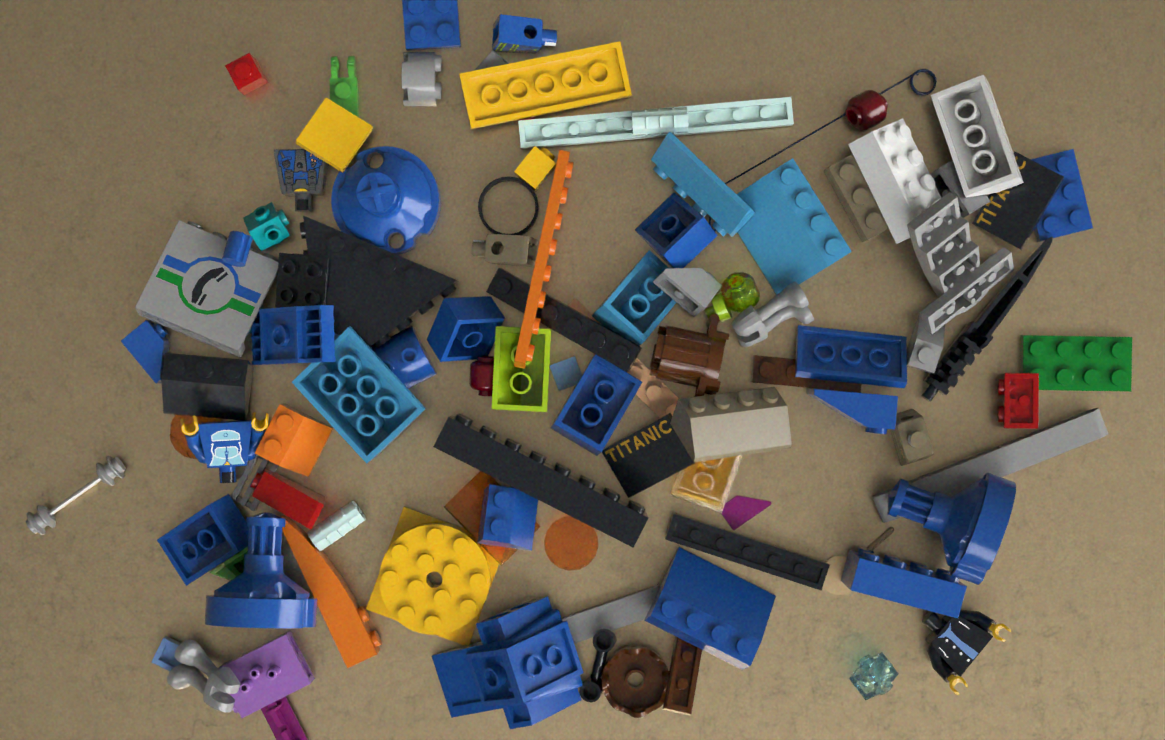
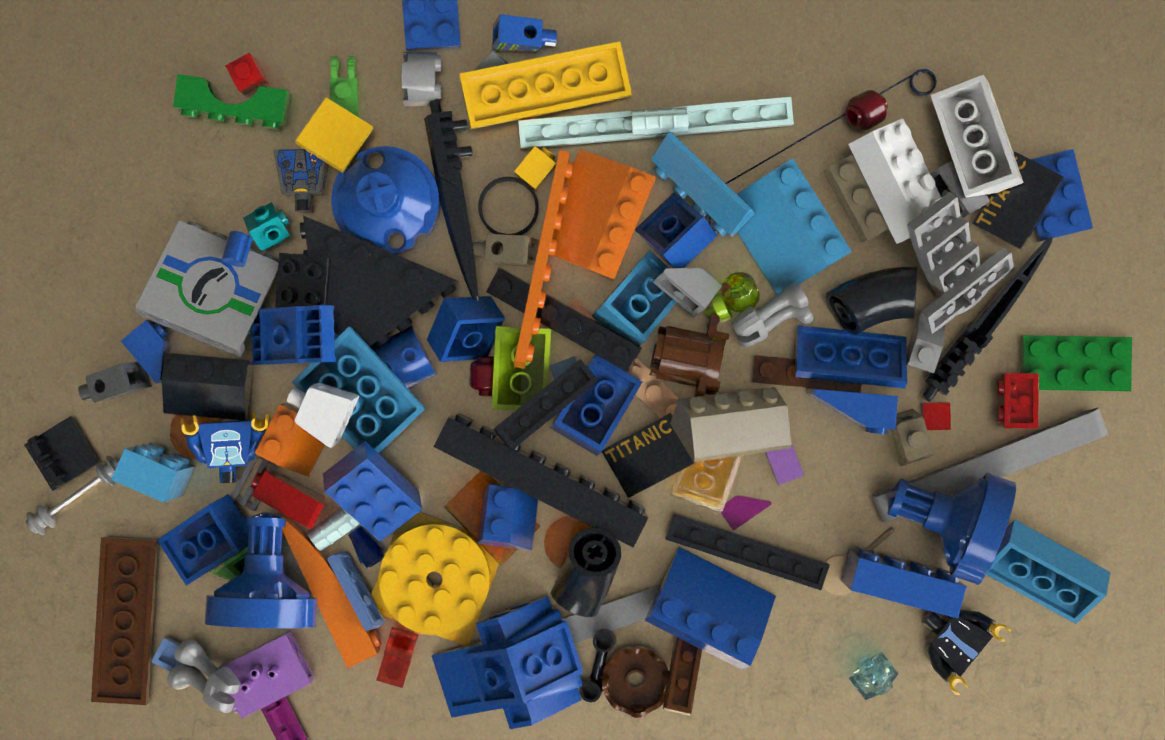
none -> black hinge [24,416,100,491]
none -> dark grey torso [78,362,152,403]
none -> reddish brown plate [91,537,158,705]
none -> dark azure brick [111,442,196,503]
none -> green arch [173,74,292,130]
none -> white torso [287,383,359,448]
none -> blue brick [323,441,422,542]
none -> medium blue tile [327,552,385,631]
none -> clear blue cone [348,526,384,569]
none -> clear red brick [376,627,419,688]
none -> black piece [424,101,479,301]
none -> black gear [493,359,598,451]
none -> orange slope [551,149,656,281]
none -> black brick [551,528,621,617]
none -> medium lavender tile [765,445,804,485]
none -> black brick [826,267,918,335]
none -> red tile [921,402,951,430]
none -> dark azure slope [986,519,1110,624]

